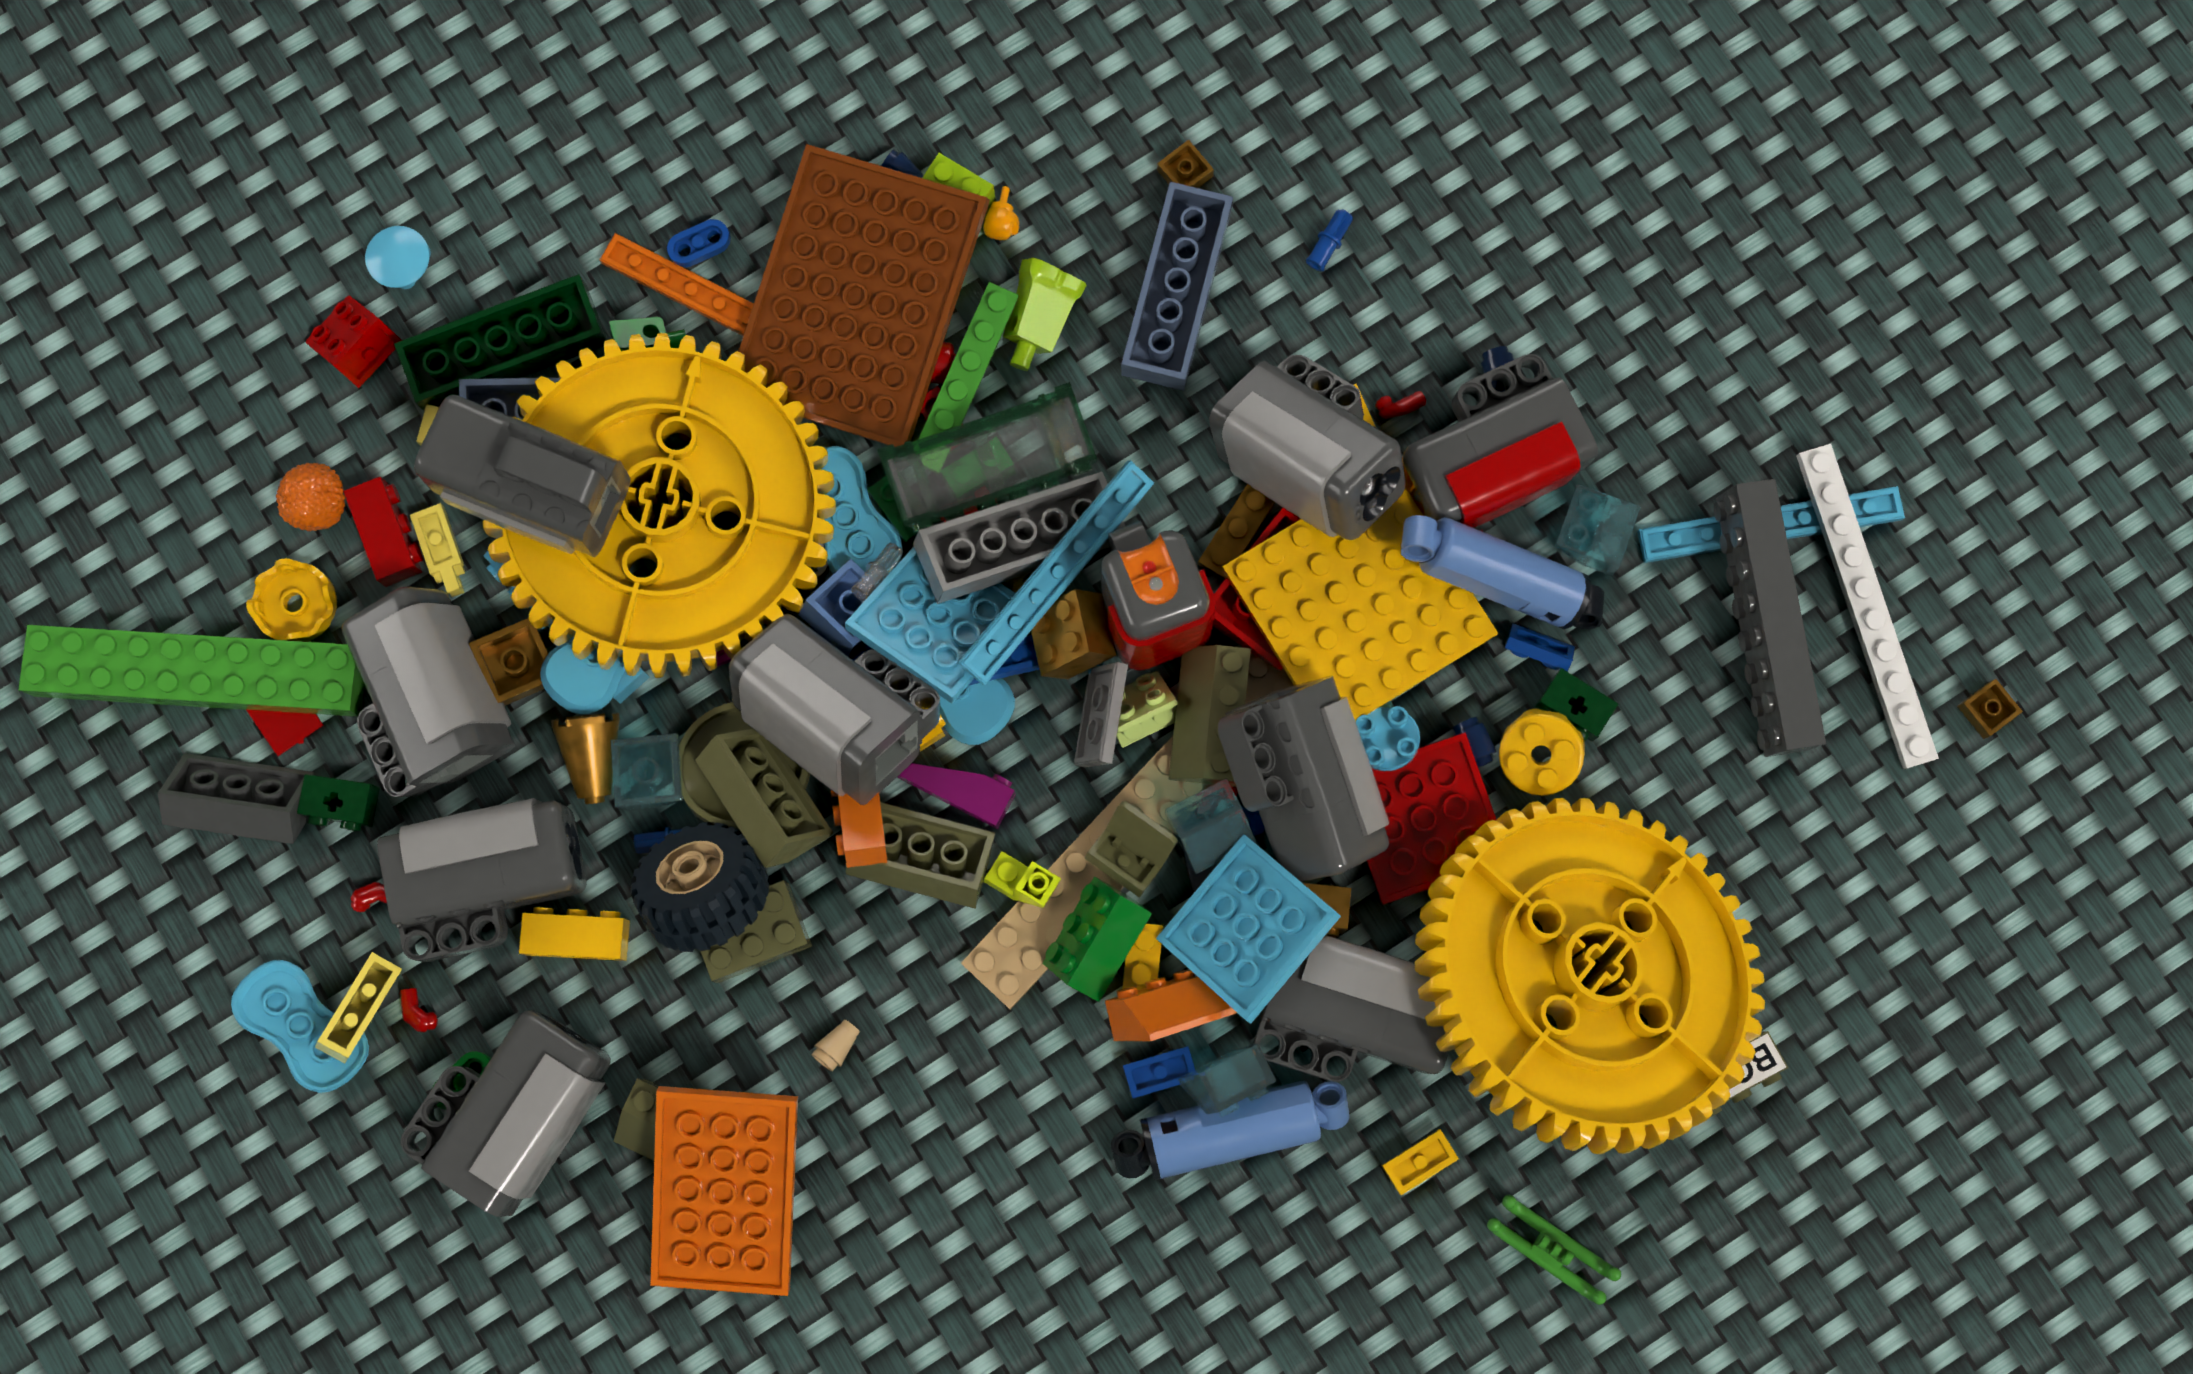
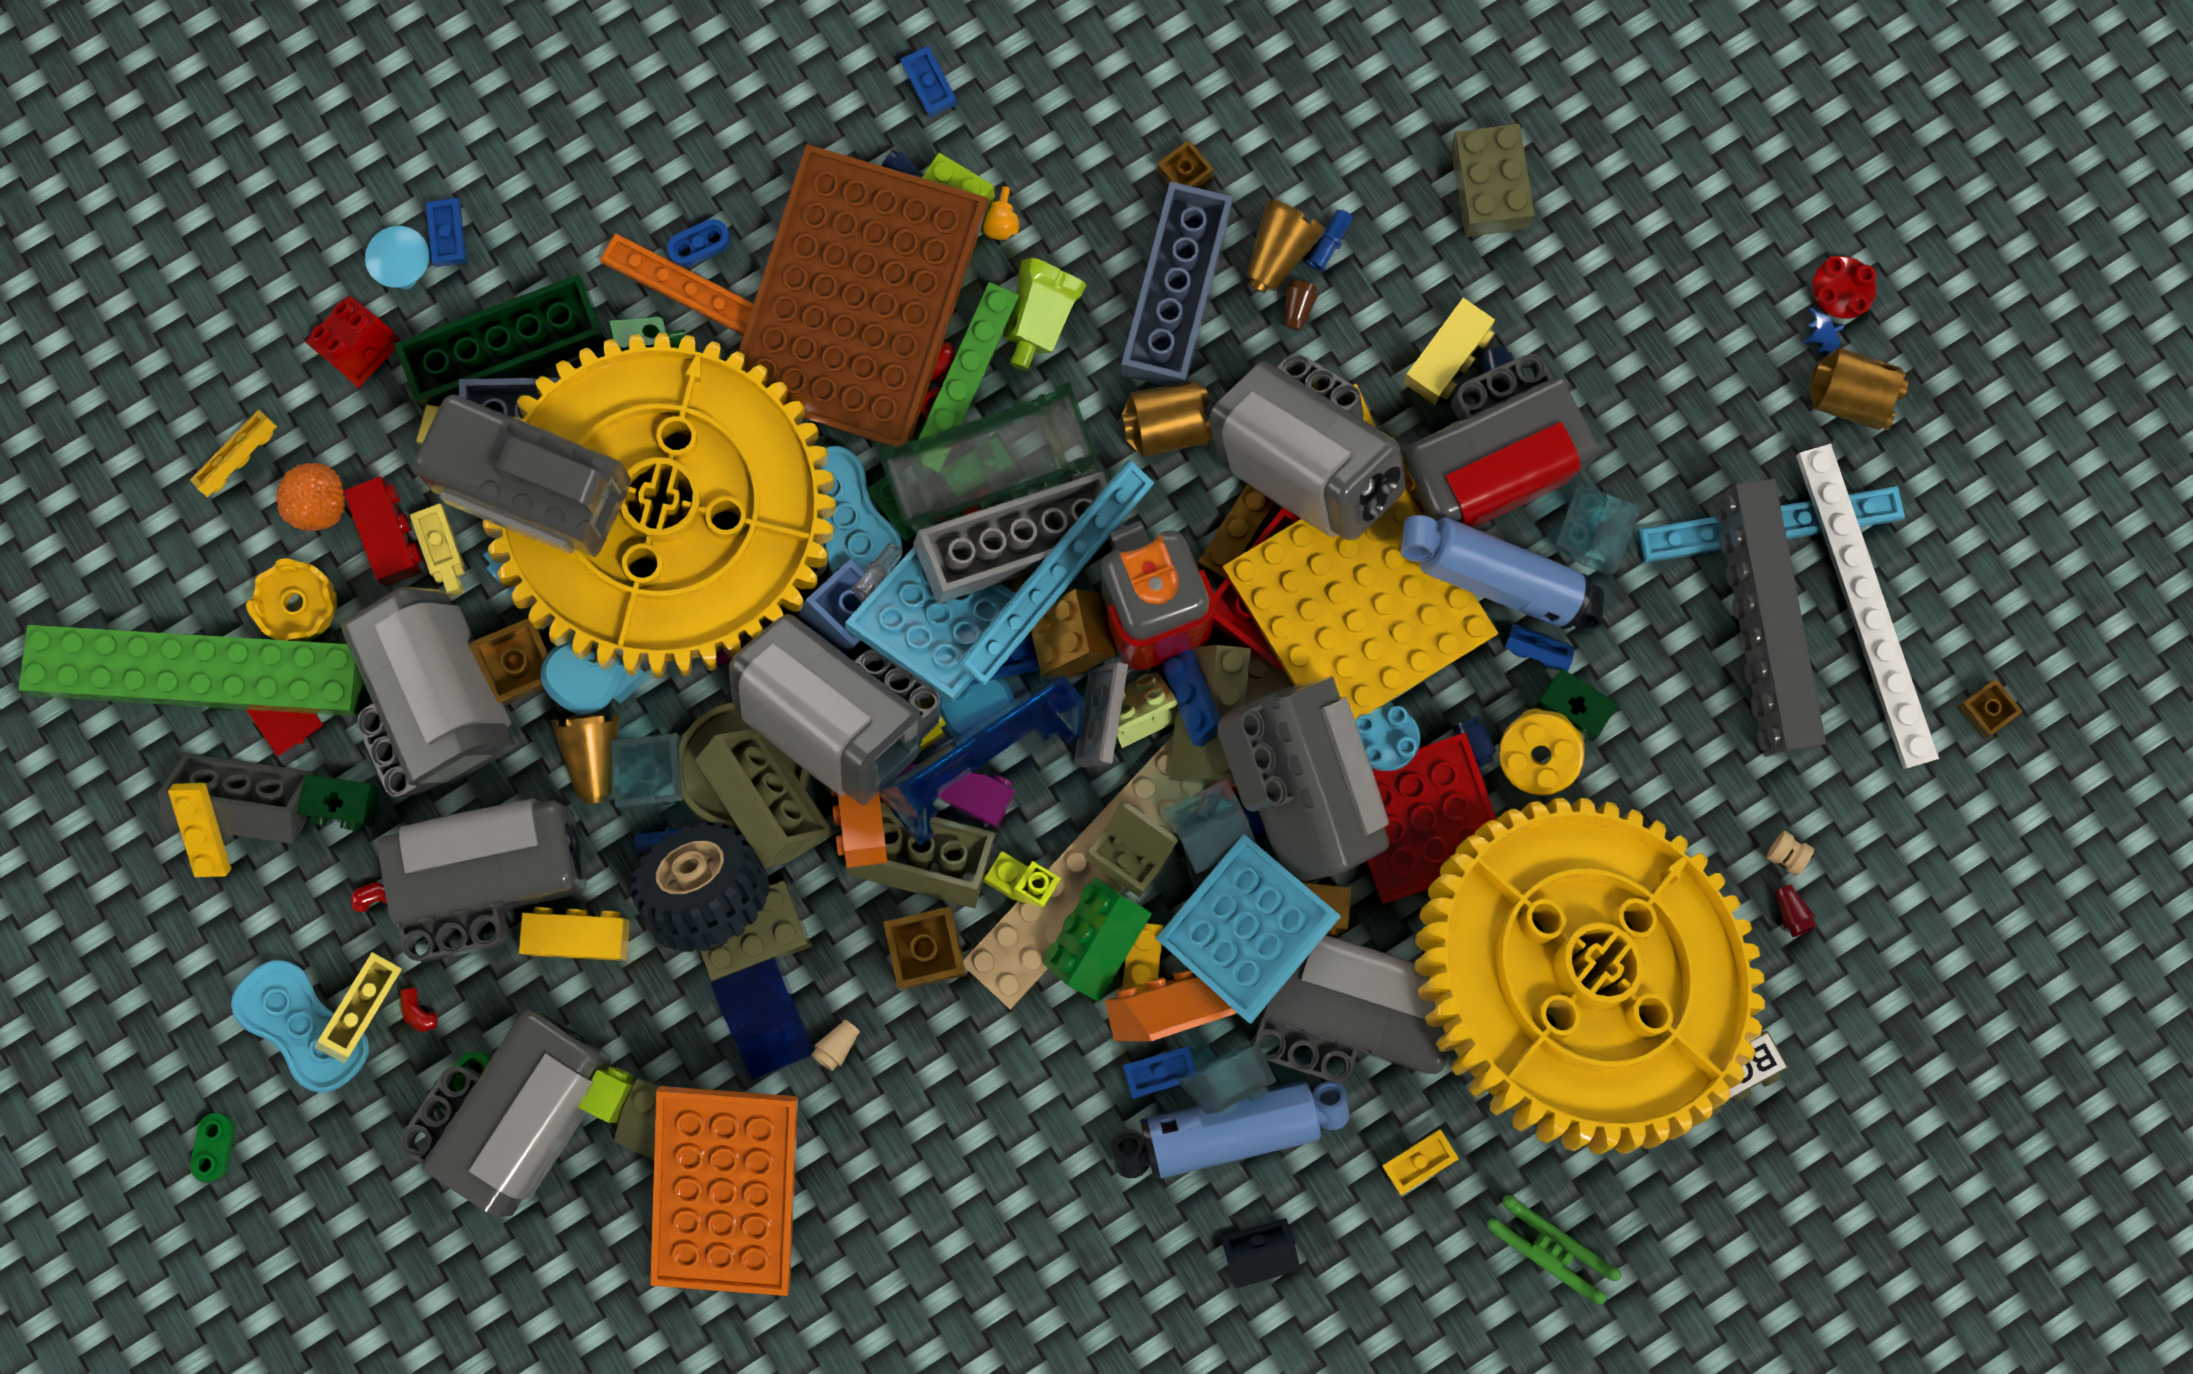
red arm [1375,391,1426,419] -> none
none -> yellow plate [168,783,231,877]
none -> yellow plate [190,410,277,498]
none -> green plate [190,1113,236,1182]
none -> blue plate [425,198,467,267]
none -> lime brick [578,1066,635,1123]
none -> clear blue slope [711,957,815,1080]
none -> clear blue windscreen [879,675,1084,846]
none -> pearl gold brick [883,906,967,991]
none -> blue plate [900,46,957,118]
none -> pearl gold cylinder [1121,380,1213,457]
none -> blue plate [1161,650,1221,747]
none -> black panel [1220,1218,1300,1288]
none -> pearl gold cone [1246,199,1326,294]
none -> reddish brown cone [1283,280,1318,331]
none -> light yellow brick [1403,298,1495,405]
none -> olive brick [1451,124,1535,237]
none -> tan wheel [1766,830,1814,876]
none -> dark red cone [1774,884,1817,937]
none -> blue piece [1803,308,1844,355]
none -> pearl gold cylinder [1809,347,1909,430]
none -> red dish [1812,256,1876,319]

